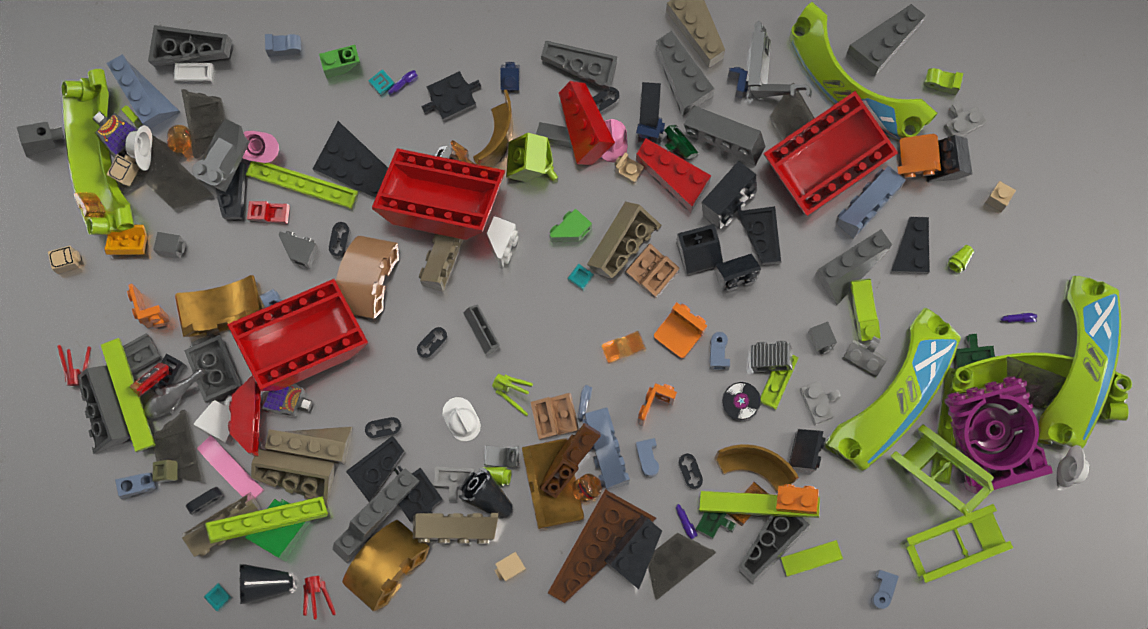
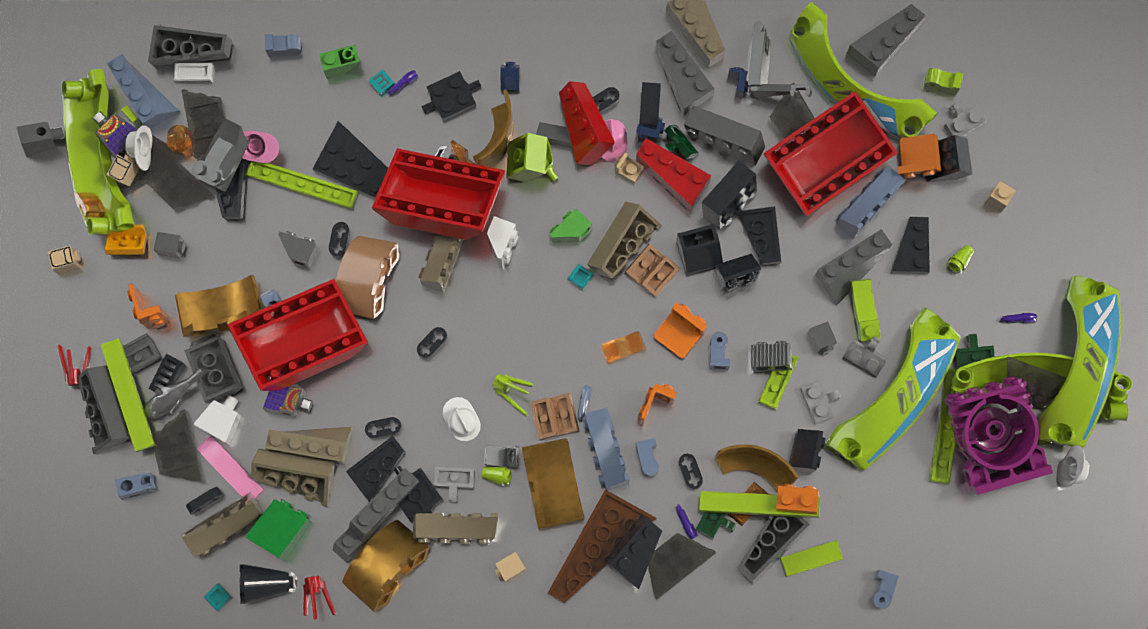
red slope [130,363,169,397] -> none
olive slope [153,460,178,482] -> none
lime tile [205,496,328,544] -> none
red wedge [228,375,261,457] -> none
slope [247,201,290,224] -> none
black cone [459,468,513,519] -> none
dark grey piece [463,304,500,356] -> none
reddish brown slope [540,423,601,498] -> none
dark grey wing [541,41,618,91] -> none
clear orange head [573,473,602,502] -> none
black tile [722,382,762,421] -> none
lime piece [891,424,994,517] -> none
lime piece [904,504,1013,583] -> none

